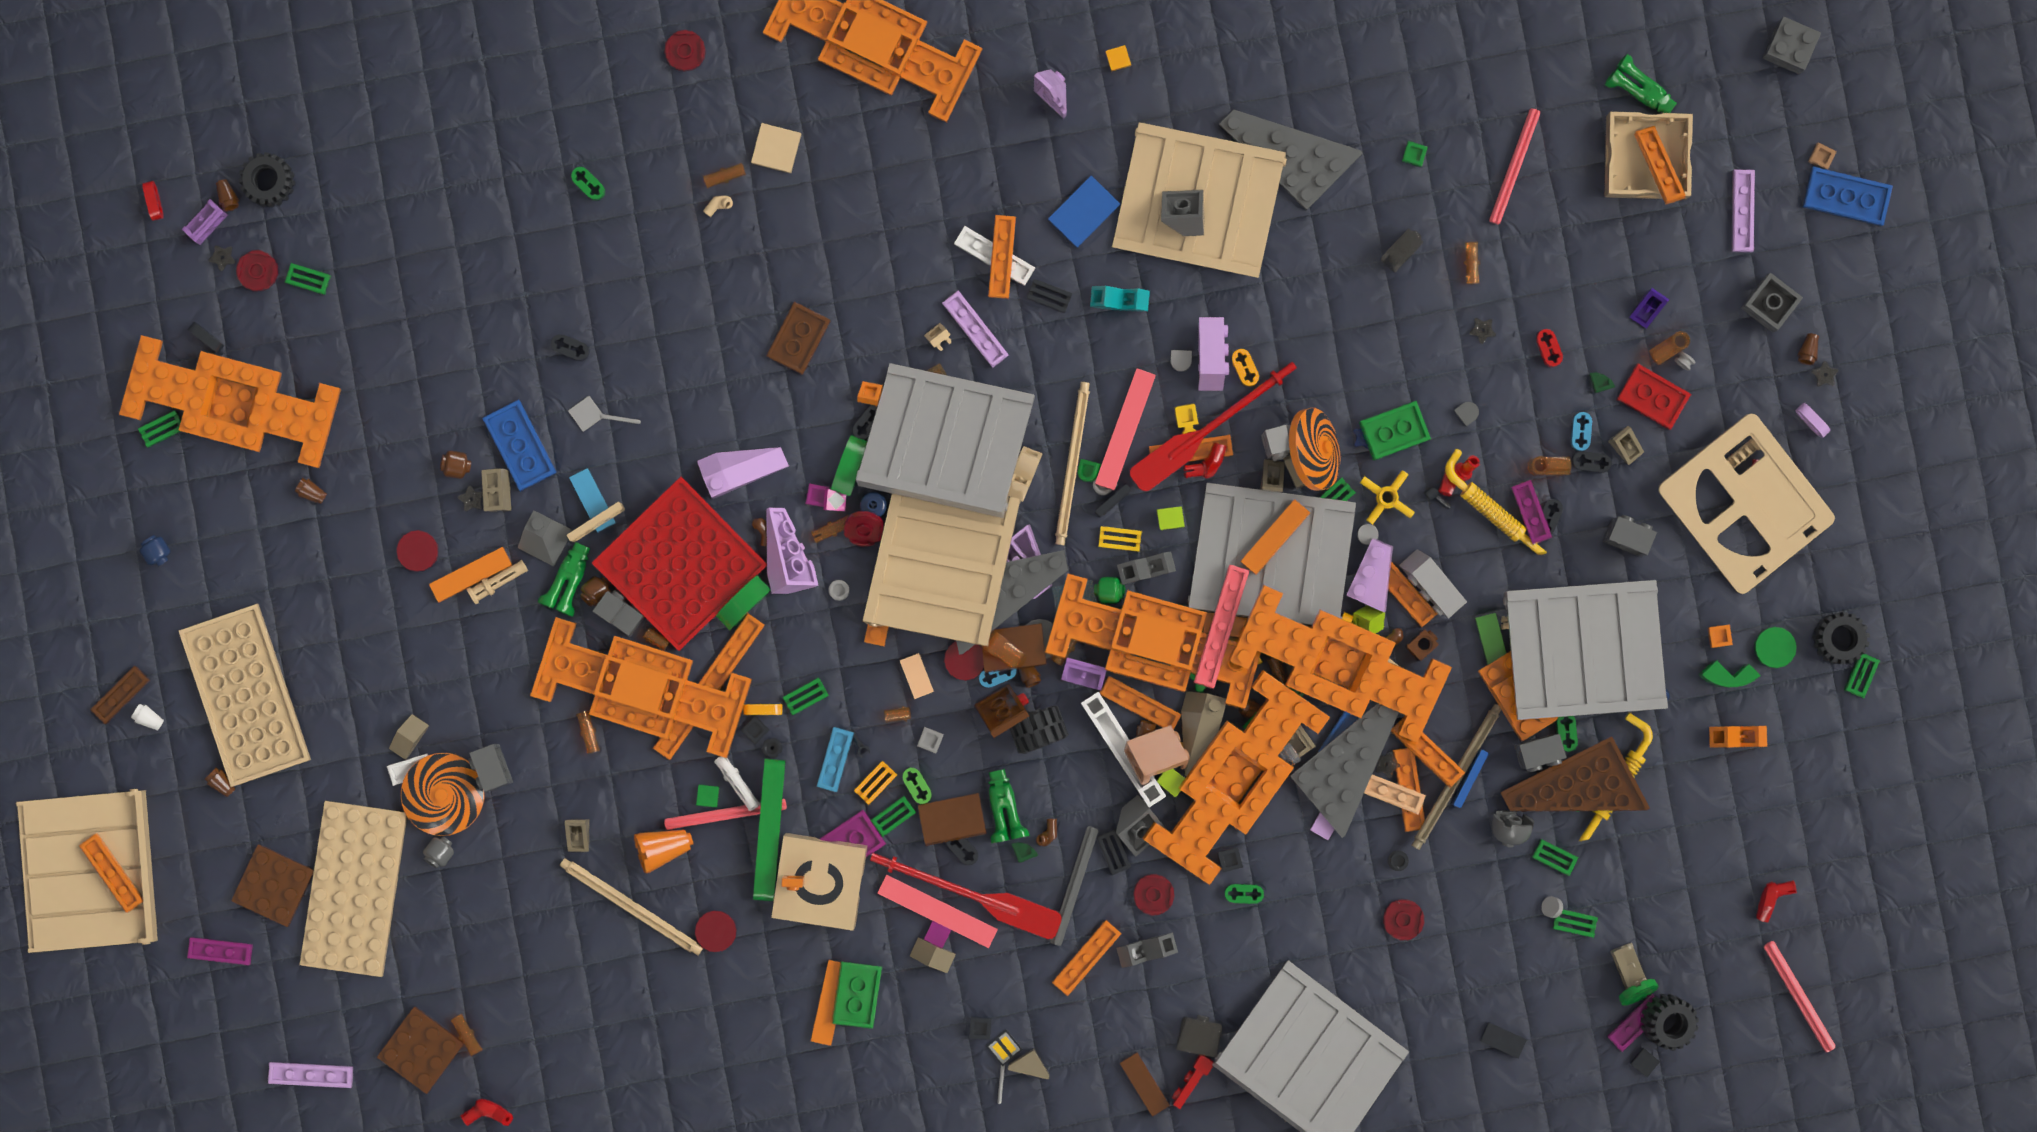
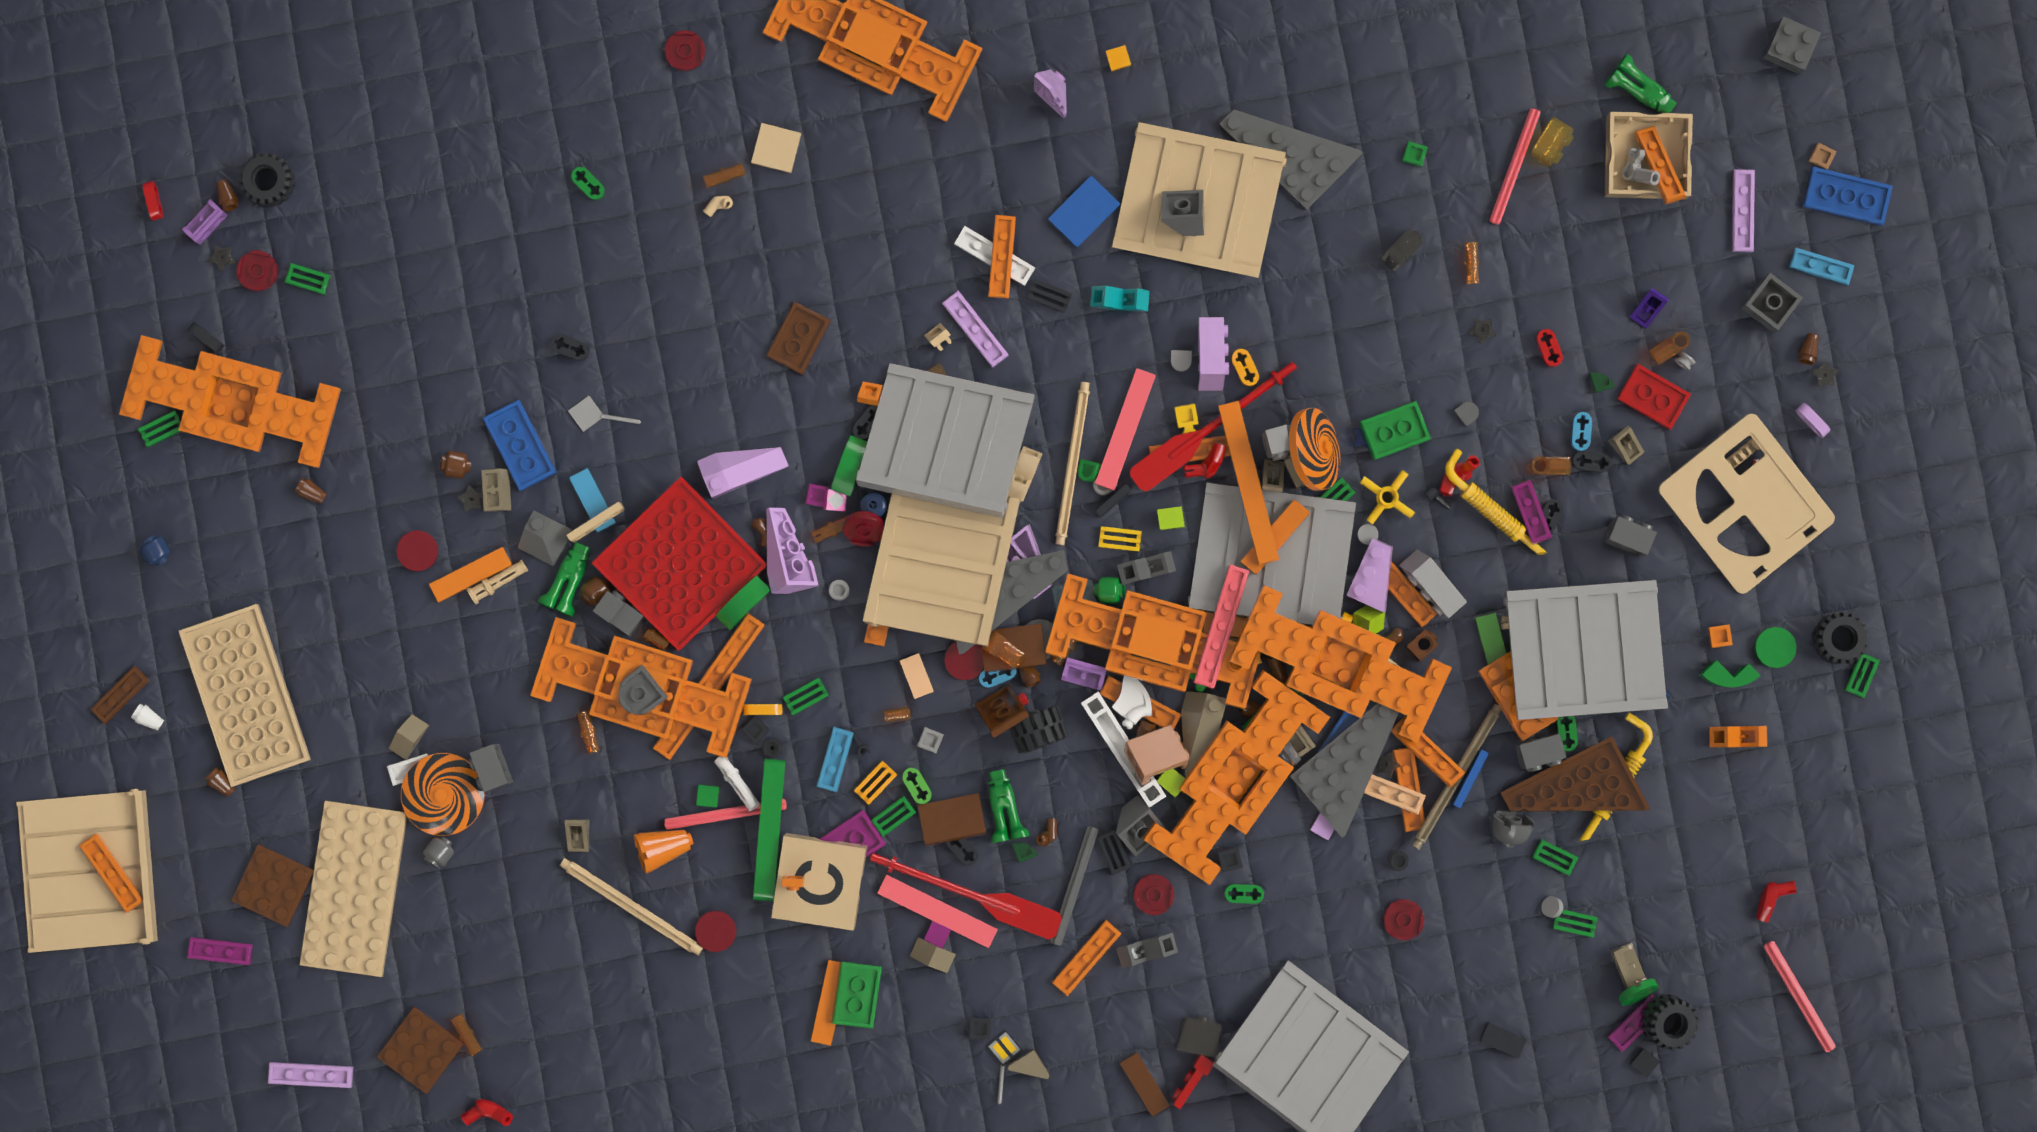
none -> dark grey tile [618,665,668,715]
none -> white arm [1112,676,1152,729]
none -> orange tile [1218,401,1279,565]
none -> clear yellow brick [1530,117,1574,167]
none -> light grey bar [1622,148,1660,185]
none -> dark azure tile [1788,248,1855,286]

